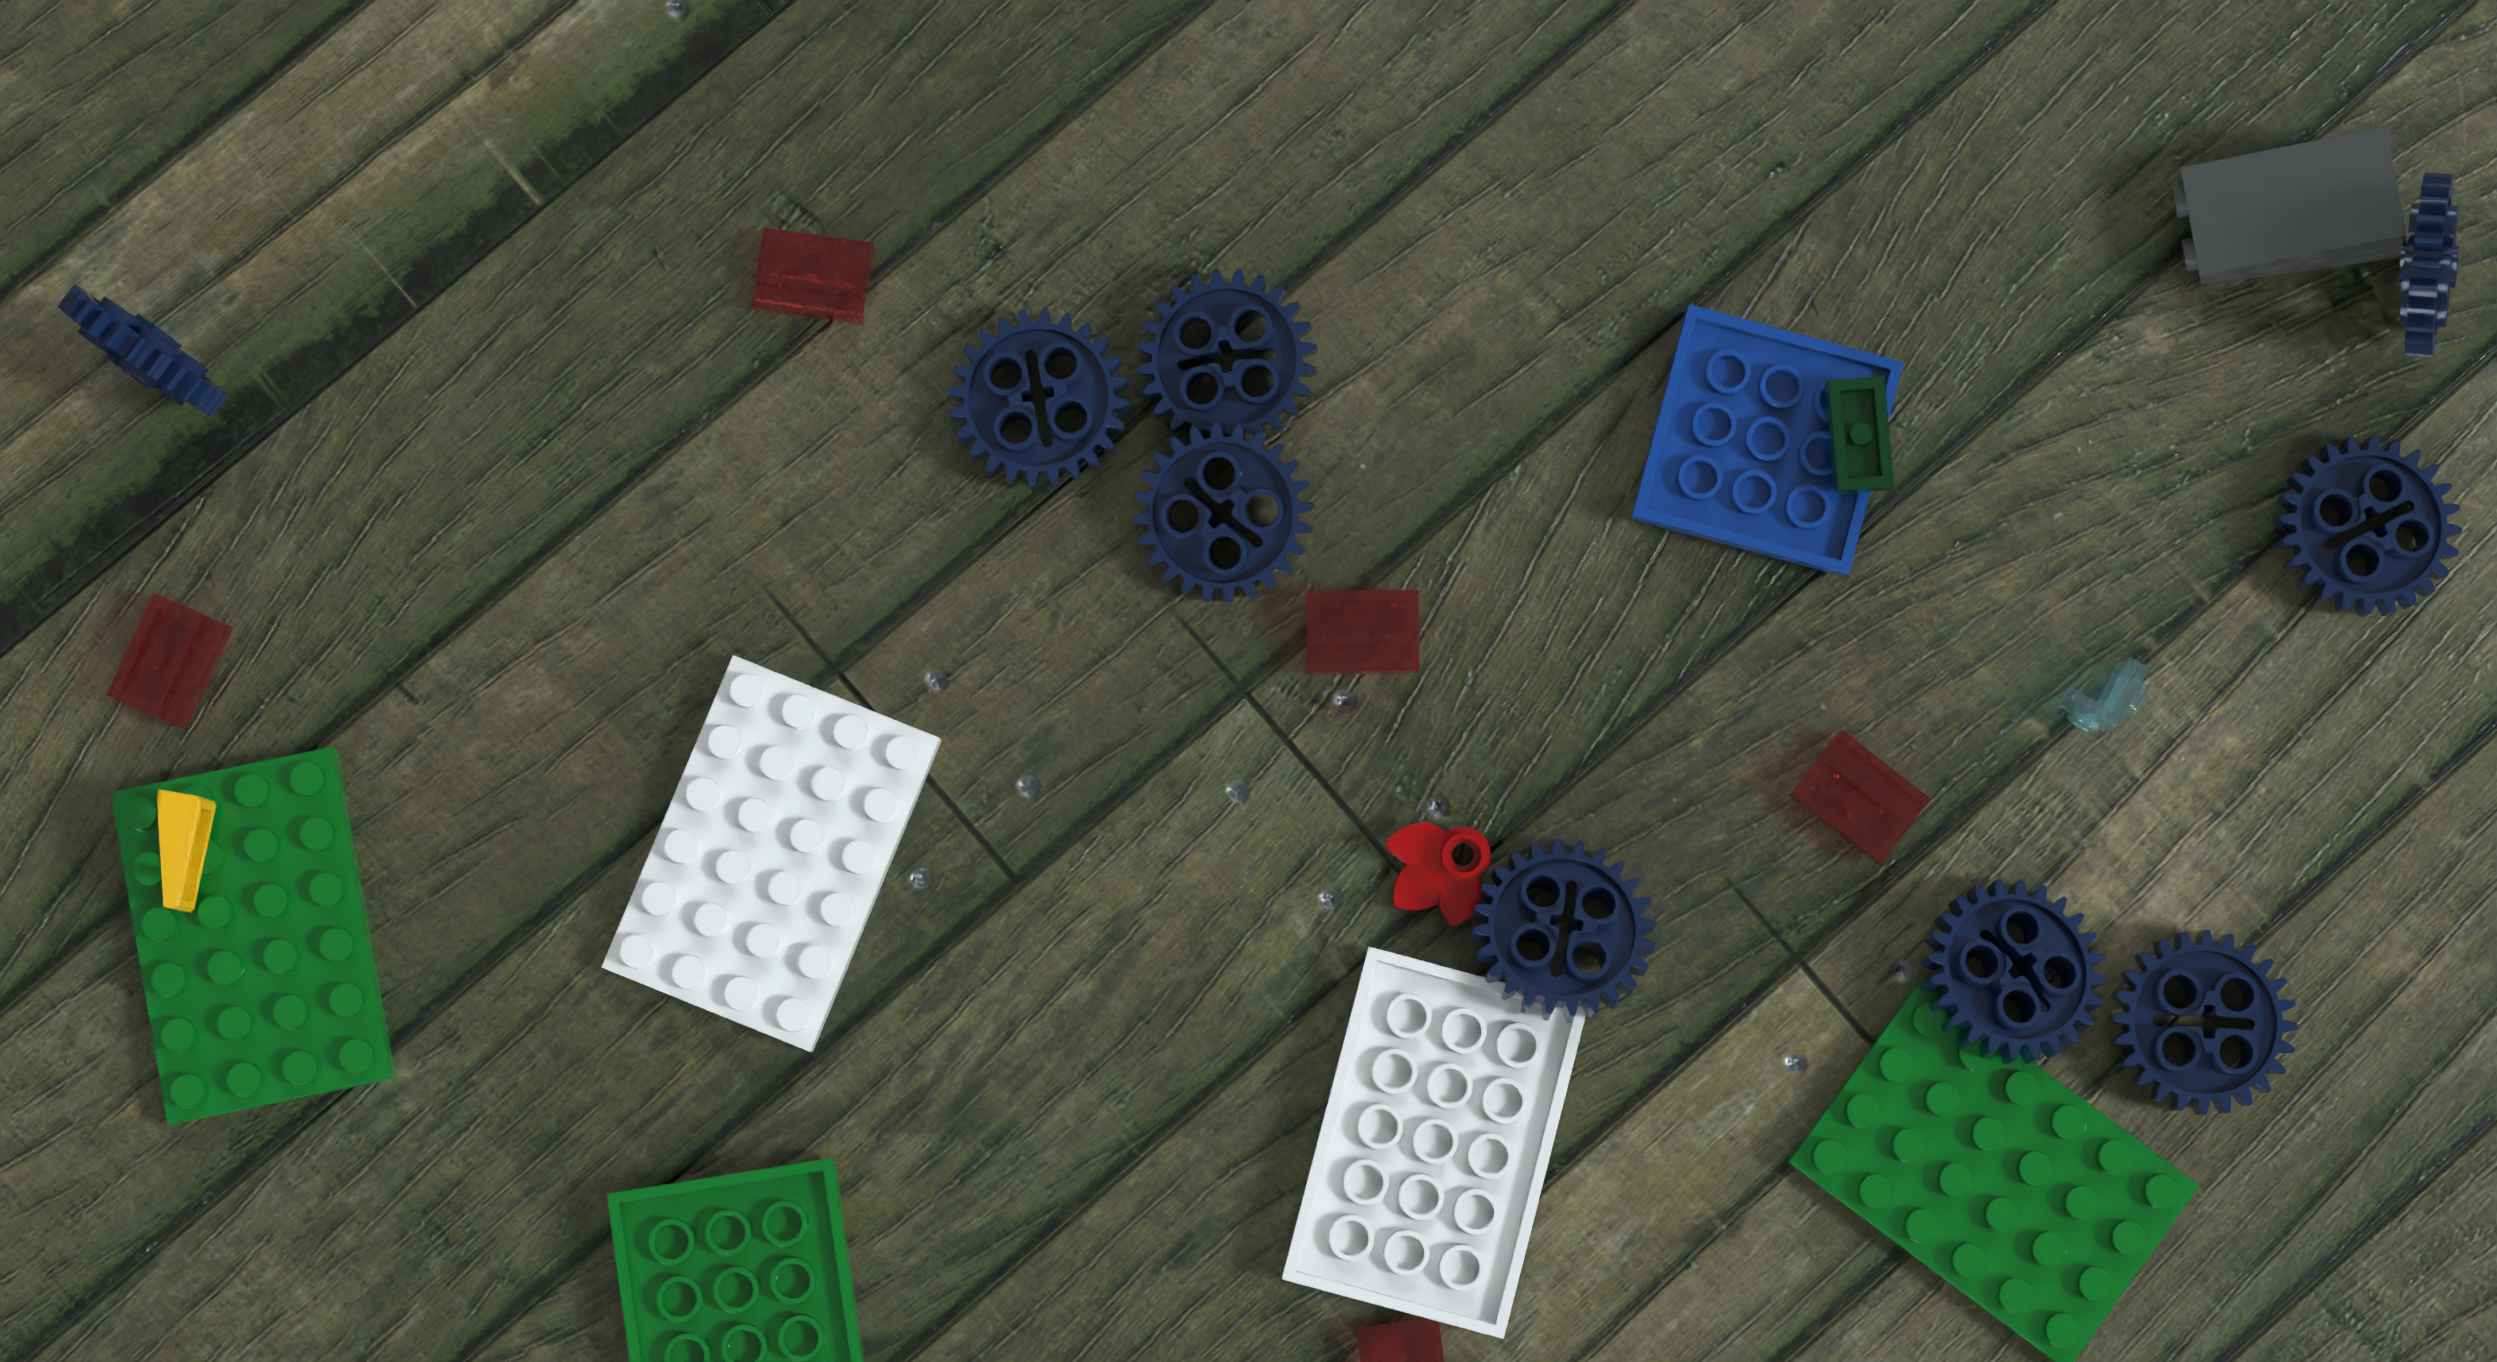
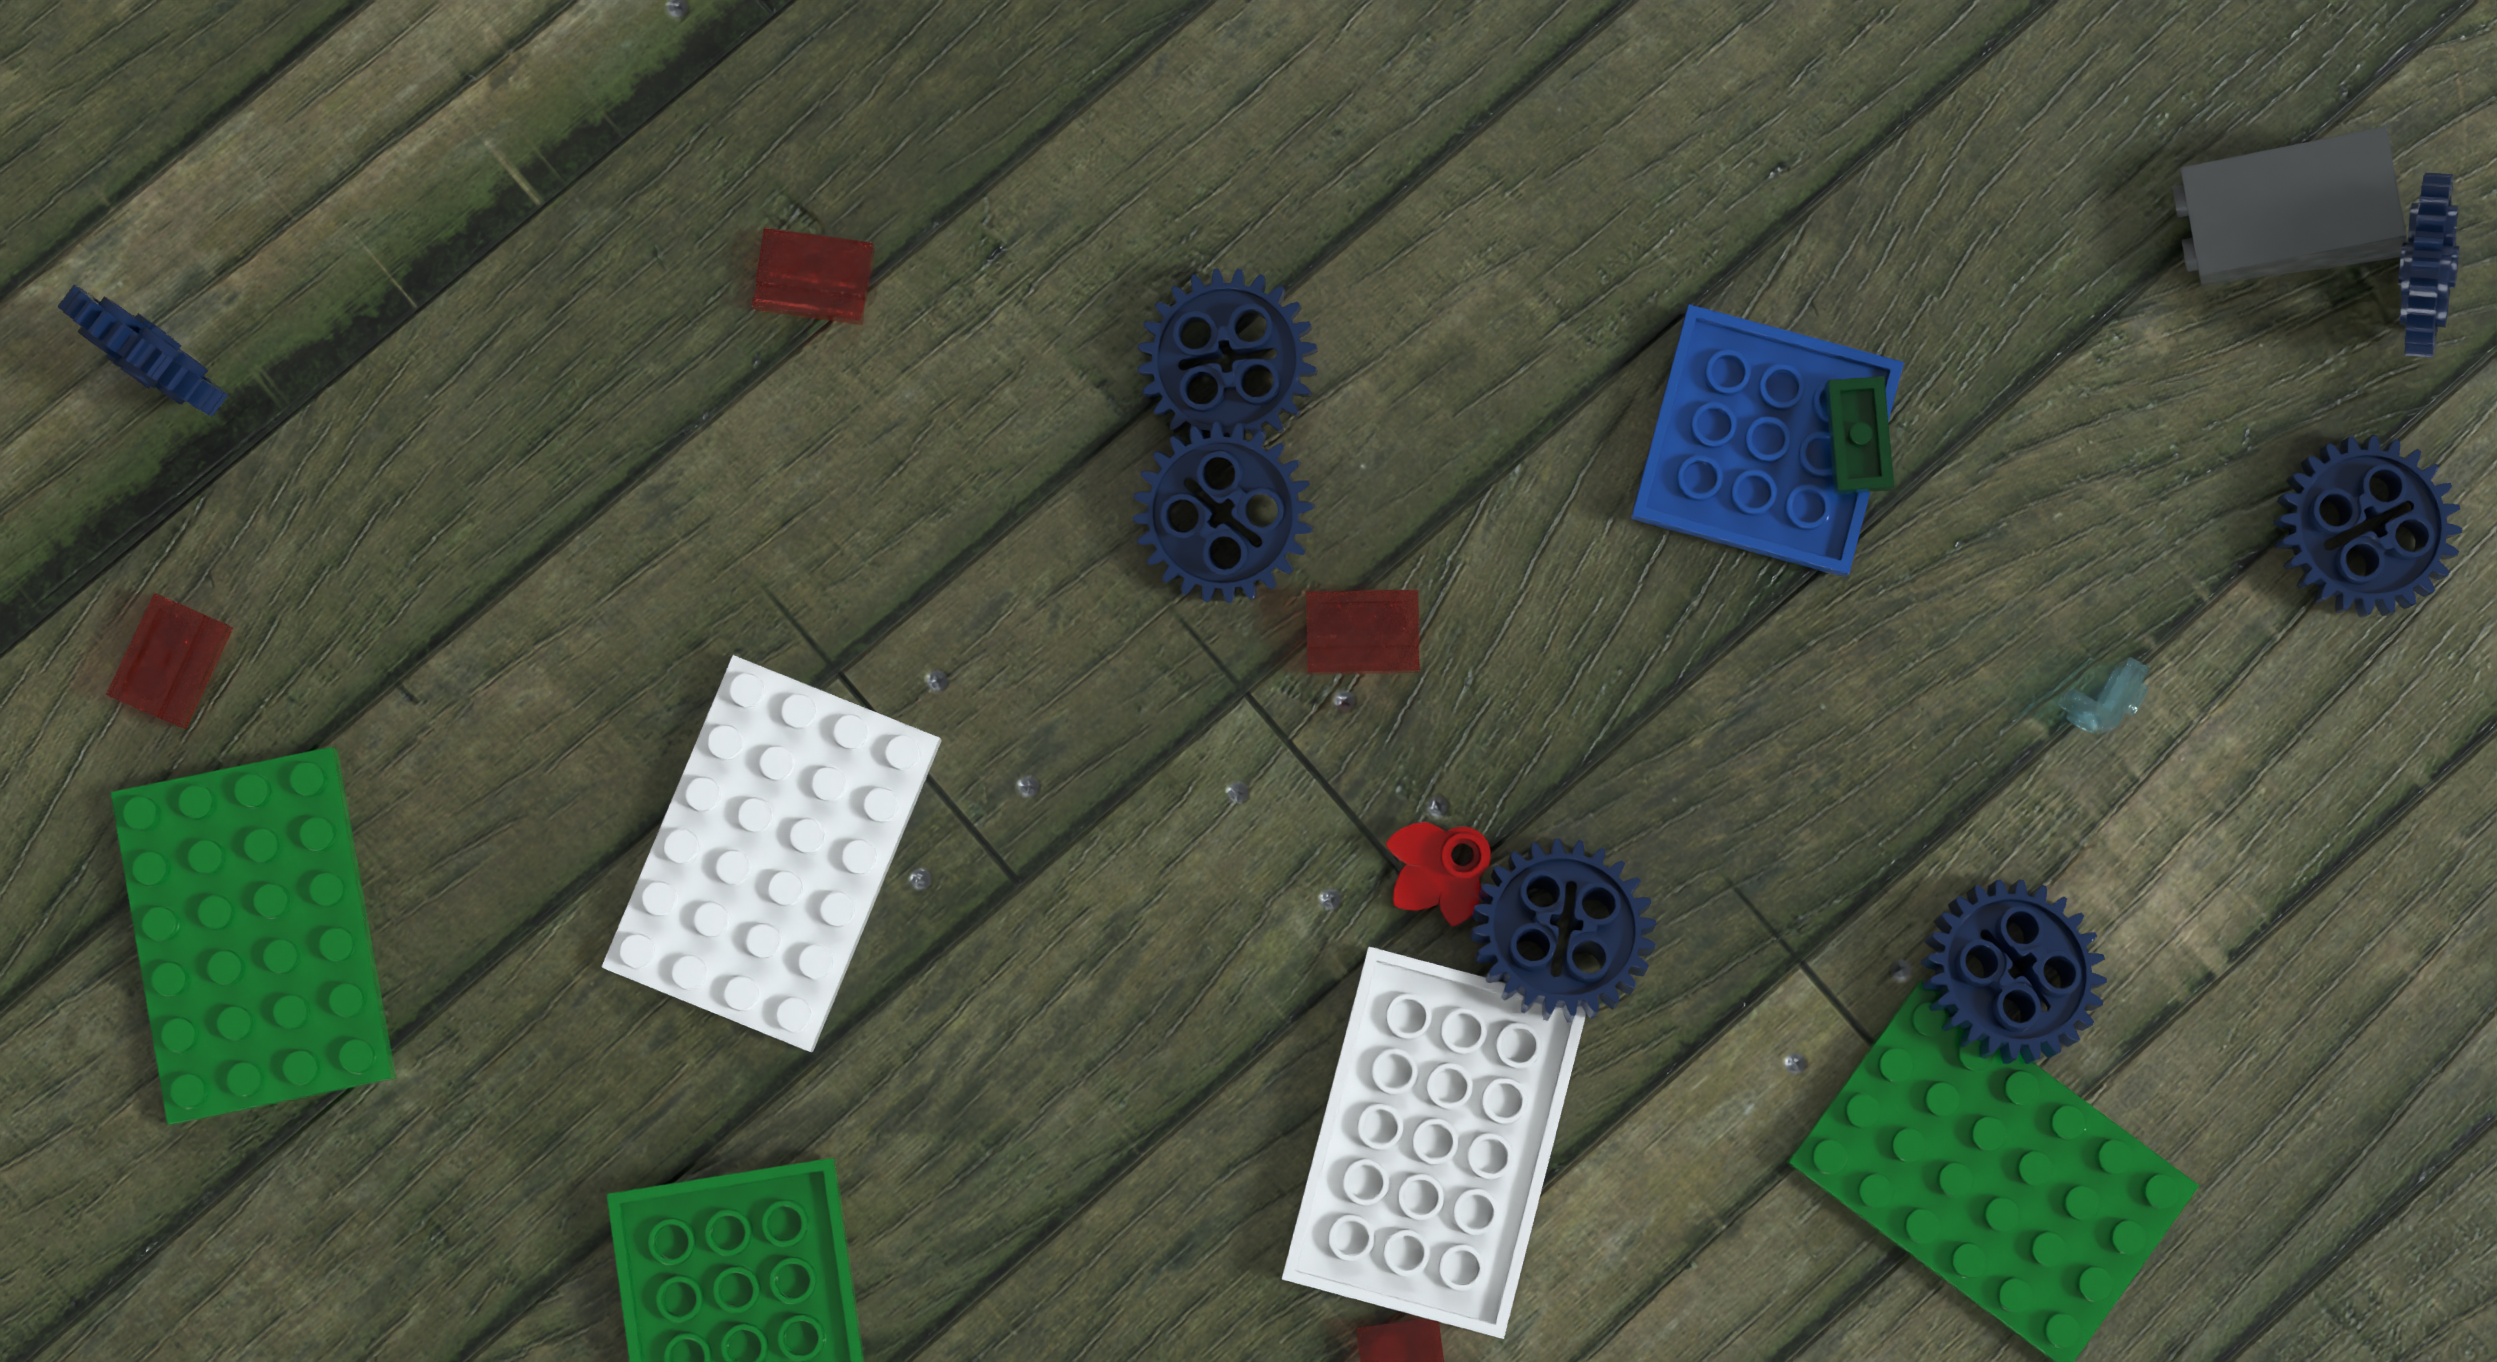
yellow slope [157,789,216,913] -> none
dark blue gear [948,308,1129,490] -> none
clear red plate [1789,729,1931,865] -> none
dark blue gear [2107,930,2298,1115] -> none

